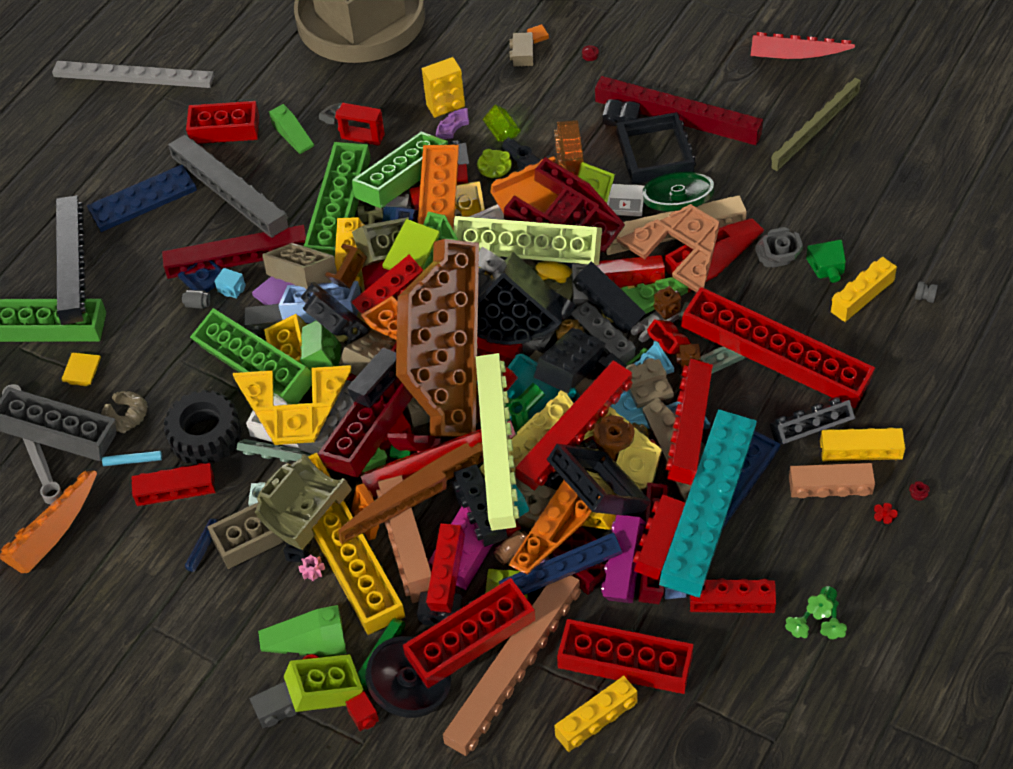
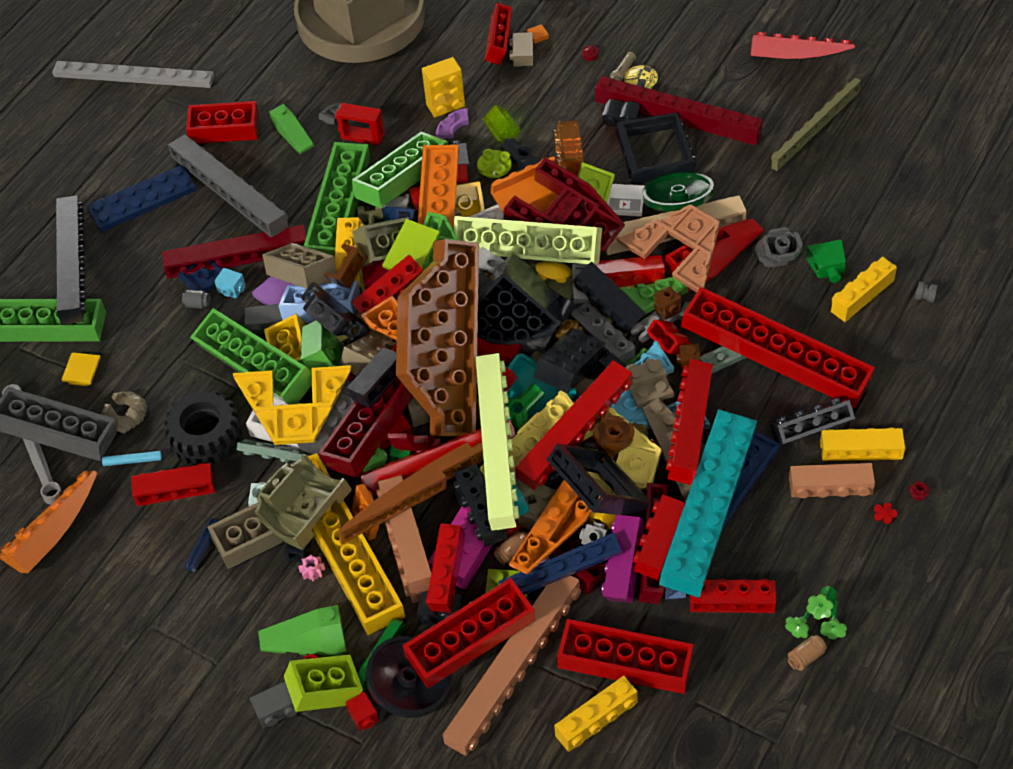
none -> red brick [485,3,512,65]
none -> light grey brick [579,522,609,545]
none -> dark tan pin [610,52,636,81]
none -> light yellow dish [624,65,658,89]
none -> medium nougat head [788,635,826,671]

